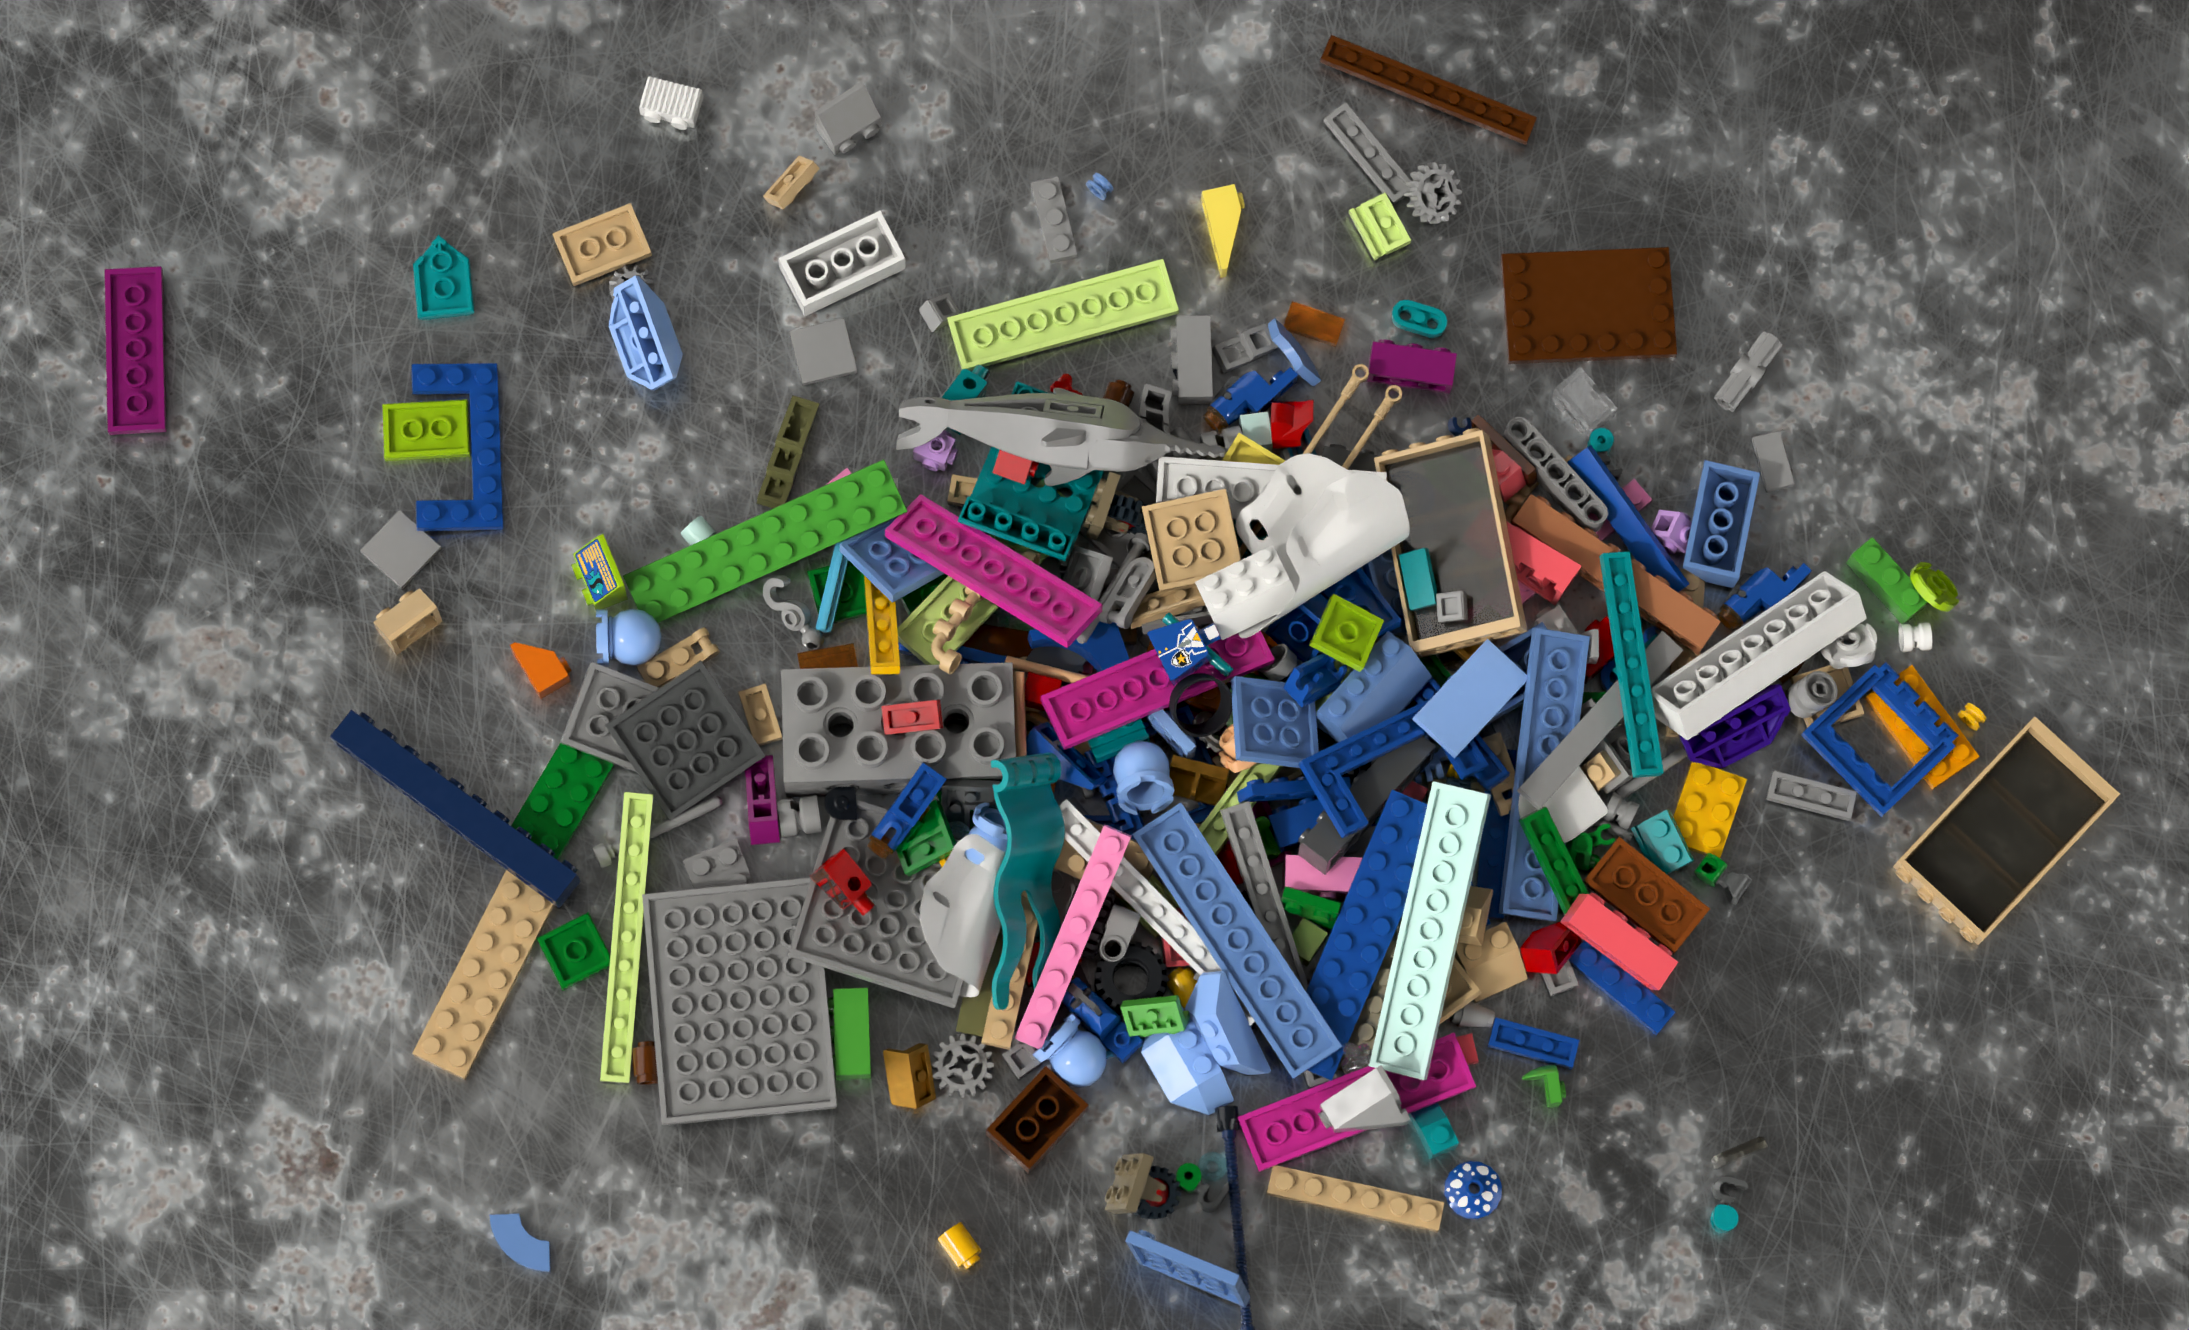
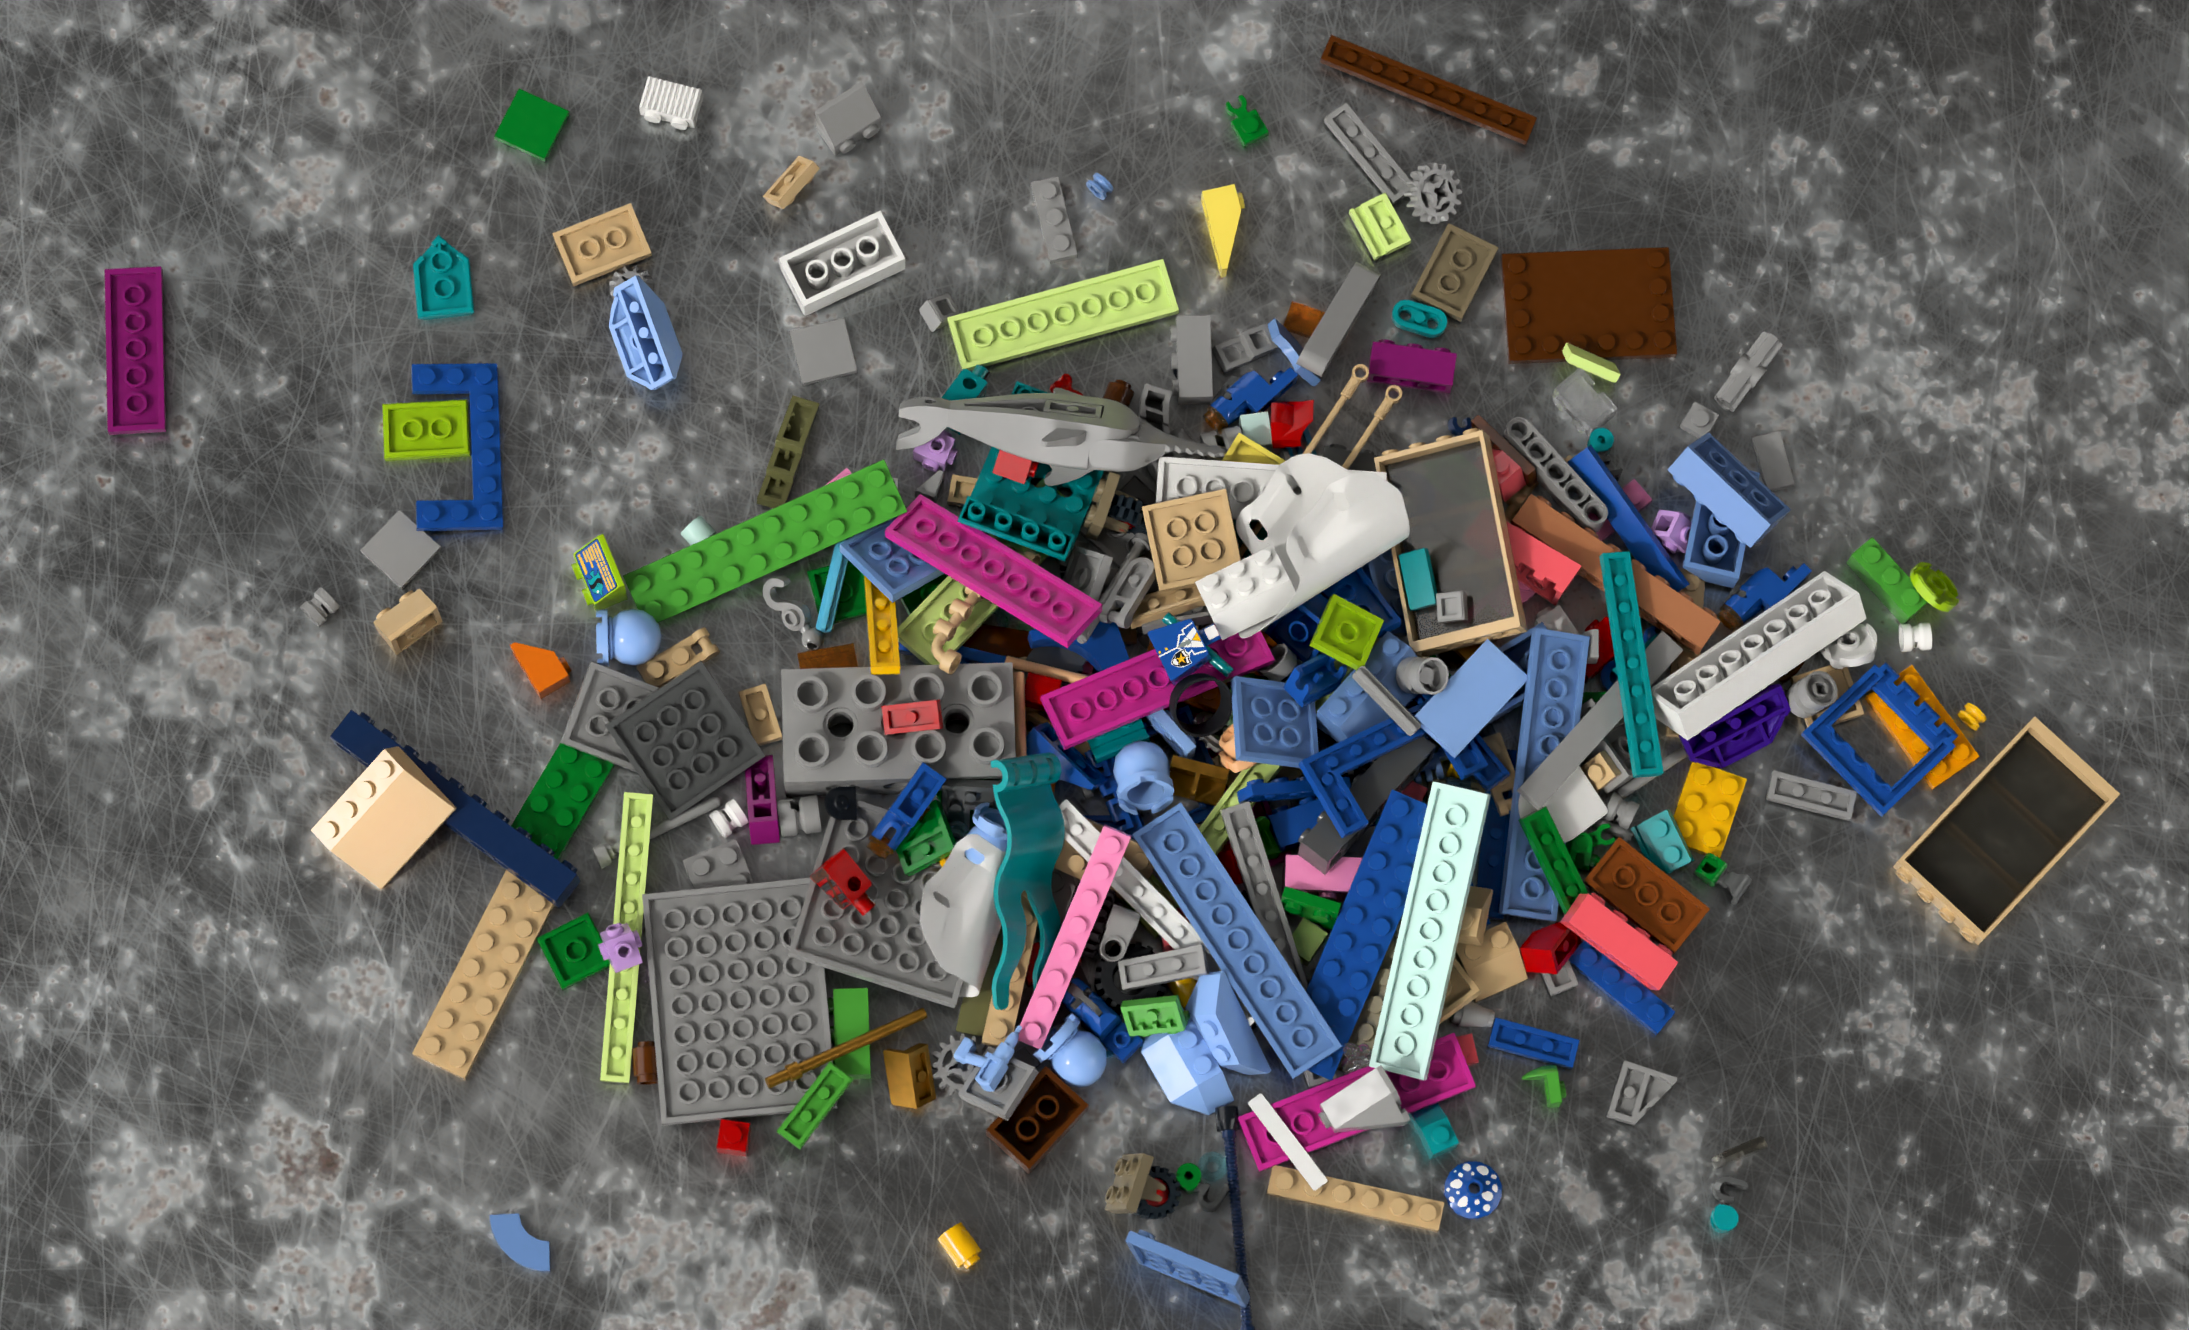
none -> light grey wheel [300,587,340,627]
none -> tan slope [311,746,457,889]
none -> green tile [494,89,570,162]
none -> lavender brick [598,923,643,973]
none -> white wheel [709,799,749,838]
none -> red brick [717,1119,751,1157]
none -> pearl gold bar [765,1007,927,1089]
none -> bright green tile [777,1062,854,1150]
none -> light grey slope [915,470,944,503]
none -> light blue piece [954,1025,1022,1092]
none -> light grey plate [958,1046,1039,1121]
none -> light grey plate [1118,944,1209,991]
none -> green plate [1225,95,1269,148]
none -> white sticker [1248,1093,1327,1191]
none -> light grey beam [1296,262,1381,377]
none -> light grey axle [1352,666,1421,736]
none -> light grey wheel [1396,657,1449,695]
none -> dark tan plate [1411,223,1499,322]
none -> yellowish green tile [1562,343,1621,383]
none -> light grey wing [1606,1060,1678,1126]
none -> medium blue slope [1668,432,1791,548]
none -> light grey plate [1679,401,1719,438]

